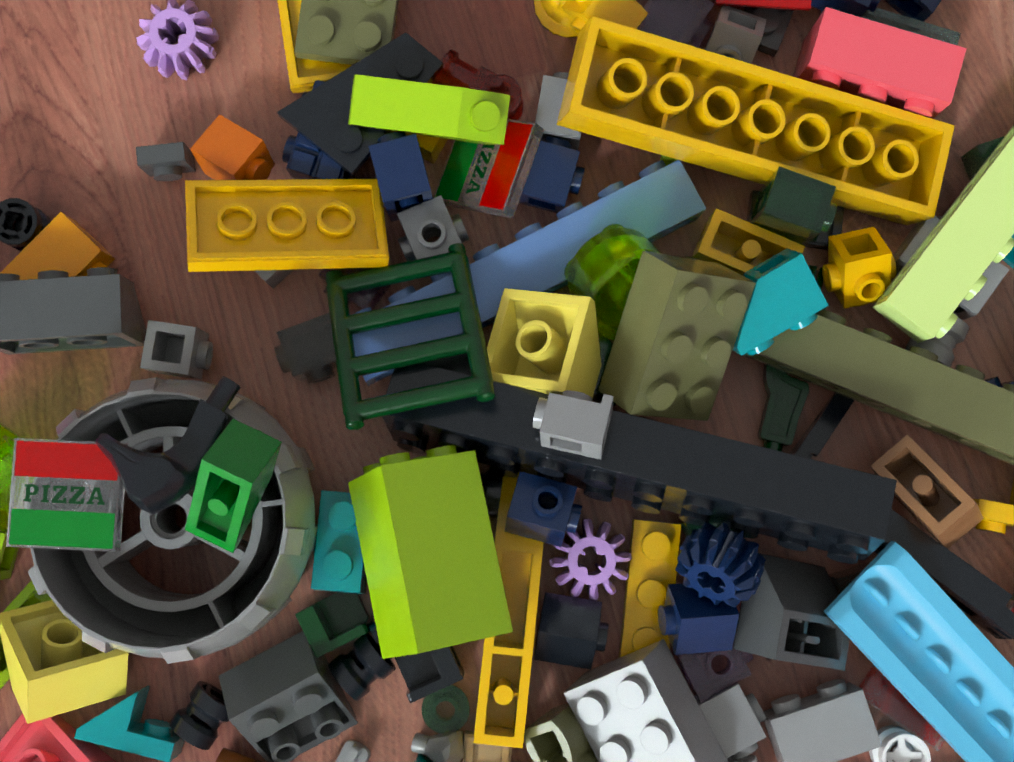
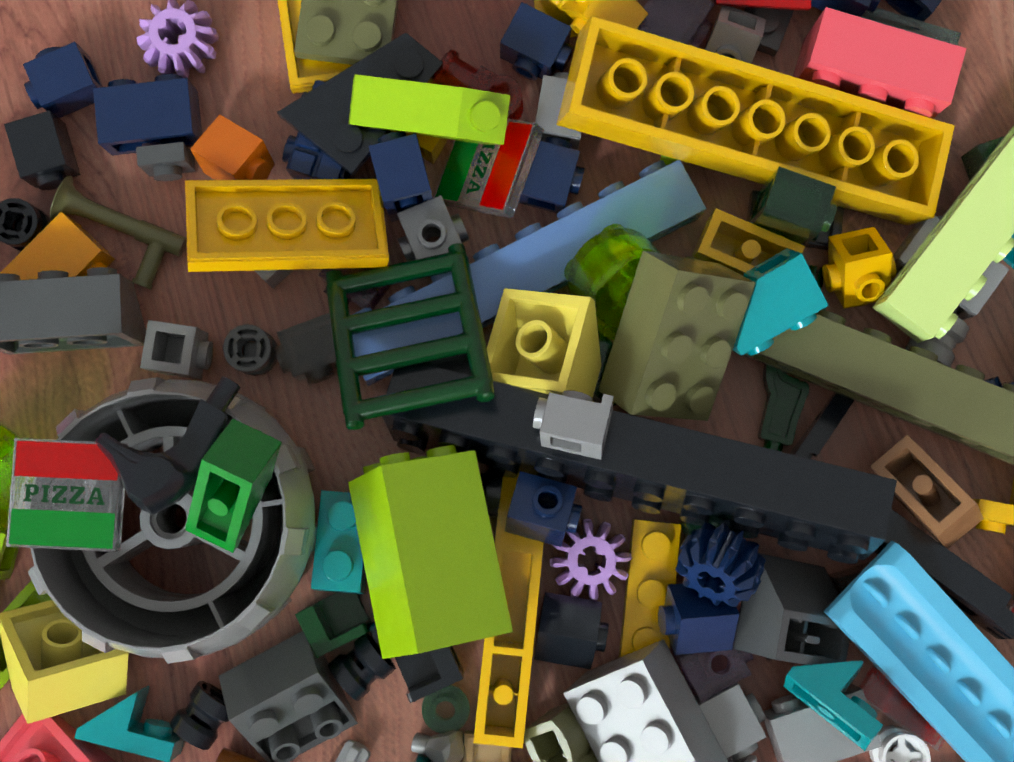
none -> black brick [4,110,81,190]
none -> dark blue brick [23,42,103,118]
none -> olive piece [50,175,187,290]
none -> dark blue brick [93,74,202,156]
none -> dark grey wheel [223,324,279,376]
none -> dark blue brick [500,2,575,81]
none -> teal slope [783,661,883,751]

